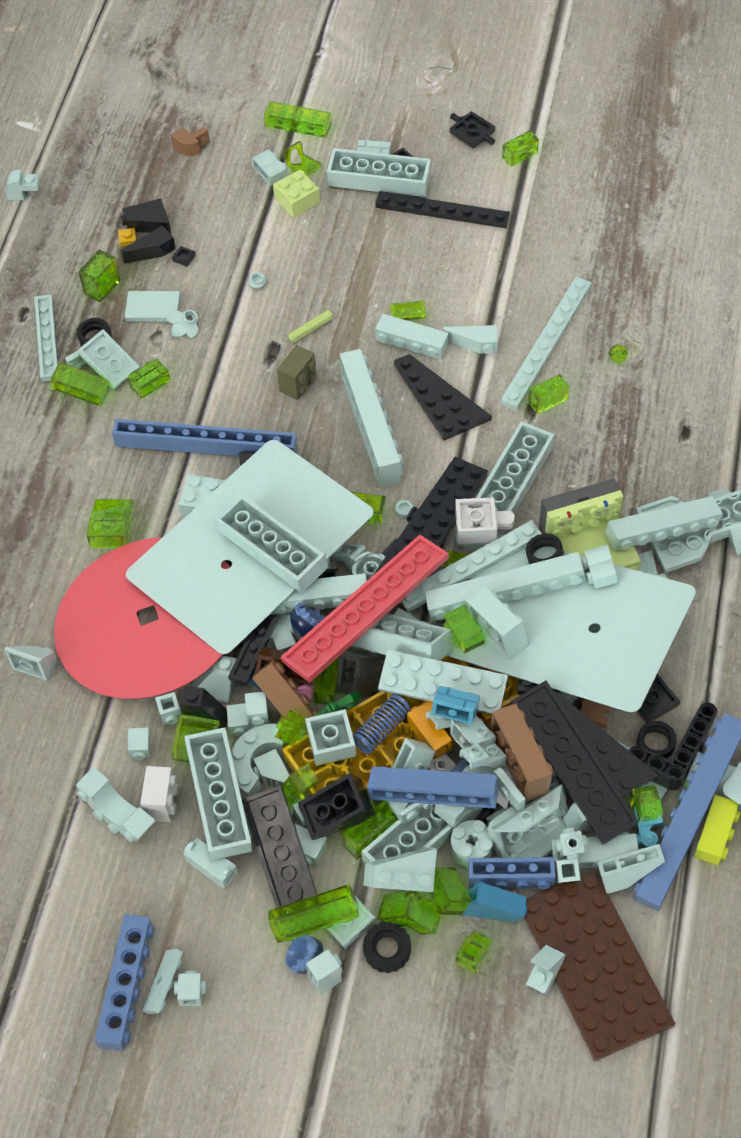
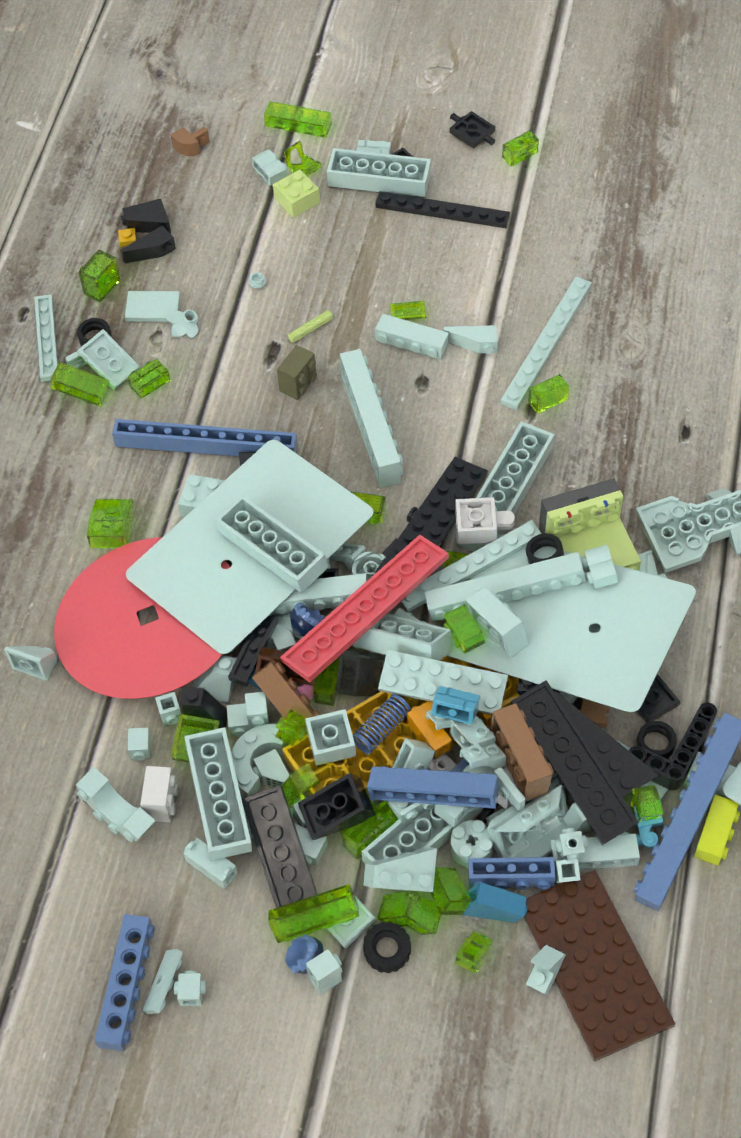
light aqua brick [6,169,40,201] -> none
black tile [172,246,196,267] -> none
green plate [315,691,362,716] -> none
black wing [394,354,492,441] -> none
light aqua tile [395,500,414,519] -> none
light aqua slope [597,844,665,894] -> none
light aqua brick [605,496,723,551] -> none
clear neon green tile [608,344,628,363] -> none

